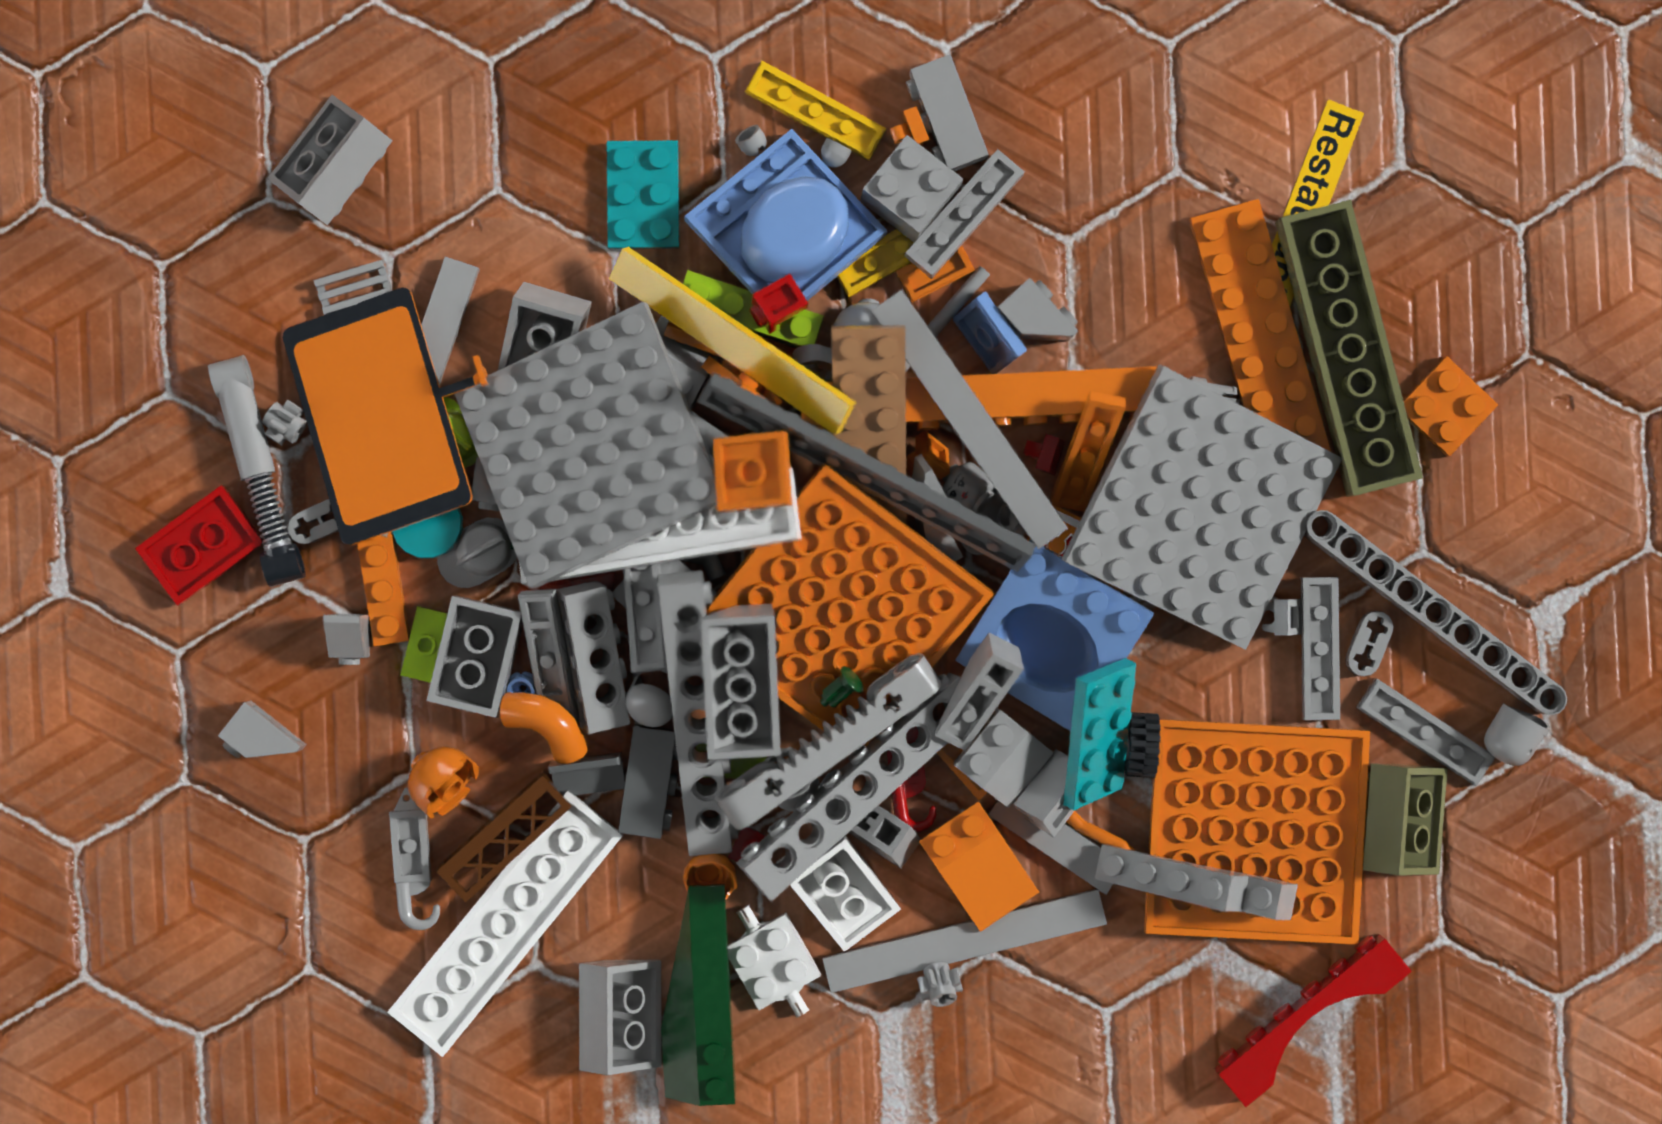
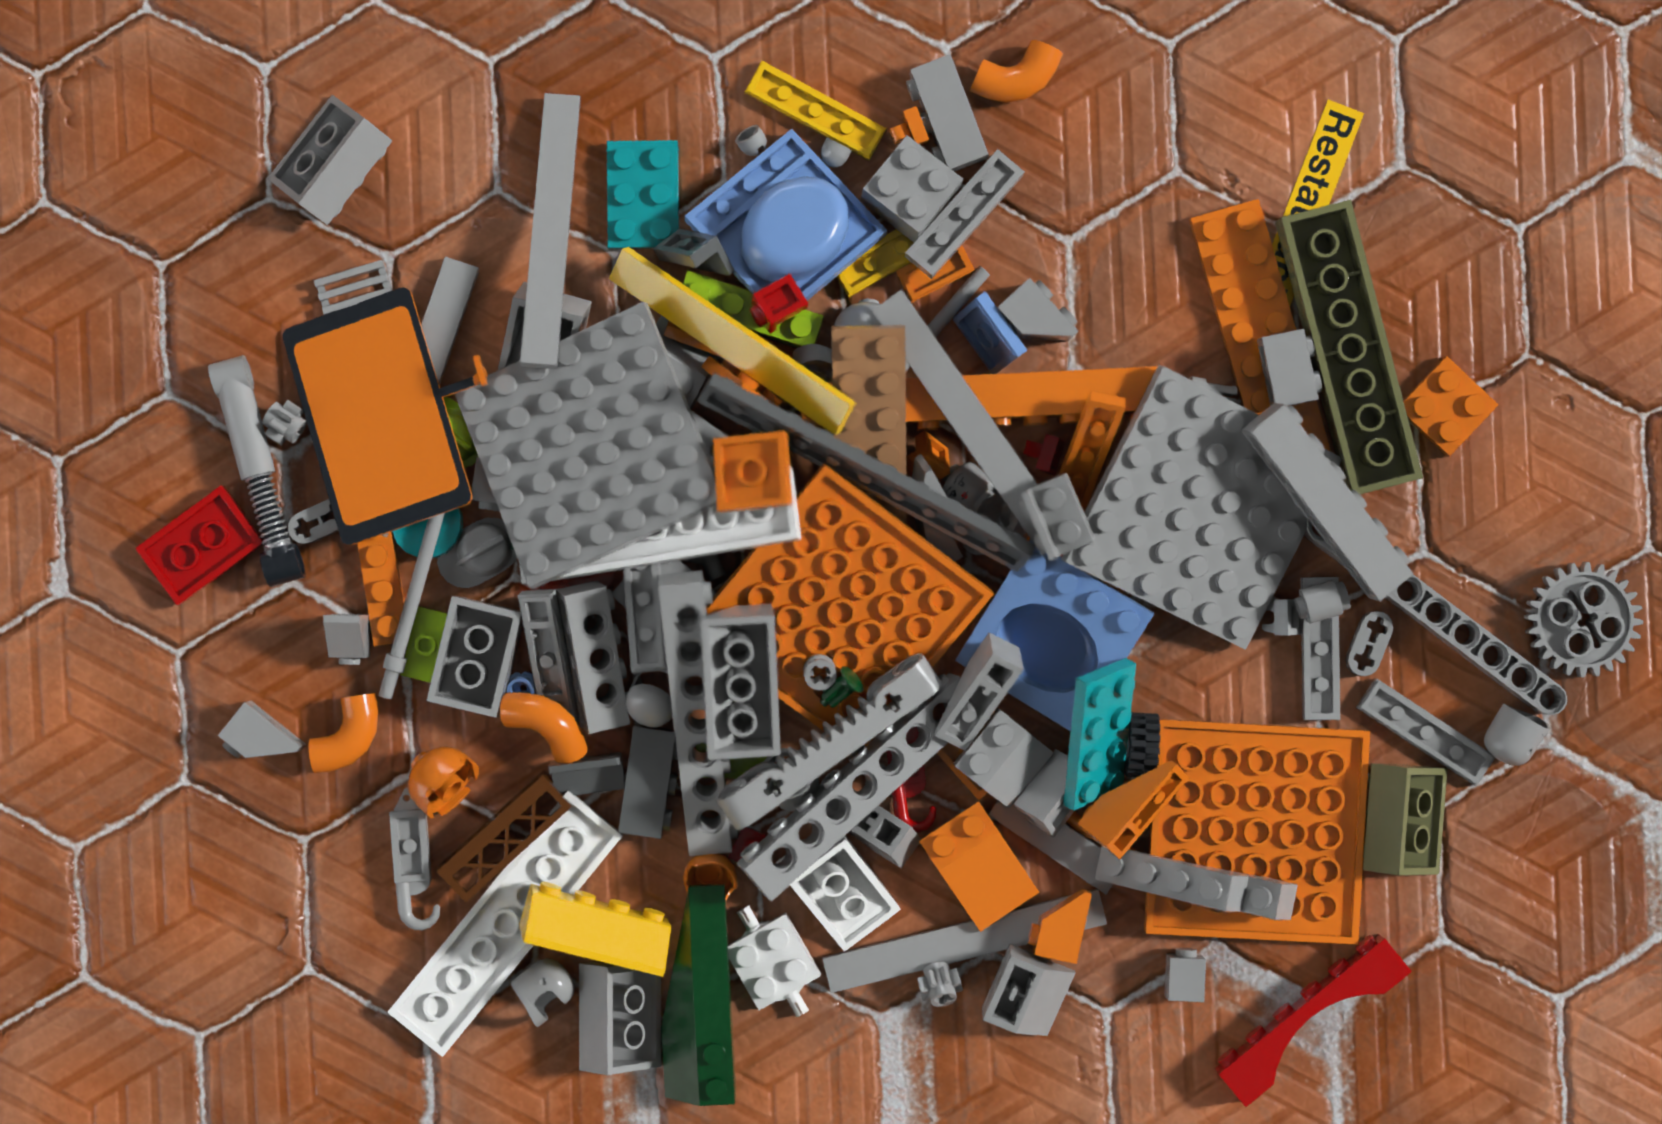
none -> orange cylinder [308,693,378,774]
none -> light grey bar [378,513,445,699]
none -> light grey helmet [511,958,575,1027]
none -> yellow slope [519,882,671,977]
none -> light grey tile [520,93,581,369]
none -> dark grey panel [653,229,734,275]
none -> light grey bush [803,654,837,691]
none -> orange cylinder [970,40,1063,103]
none -> light grey slope [982,944,1076,1036]
none -> light grey bracket [1020,473,1095,561]
none -> orange slope [1028,889,1092,964]
none -> orange slope [1077,760,1189,860]
none -> light grey brick [1164,948,1206,1002]
none -> light grey brick [1241,403,1413,601]
none -> light grey brick [1257,329,1322,406]
none -> light grey brick [1294,580,1351,624]
none -> light grey gear [1524,562,1643,678]

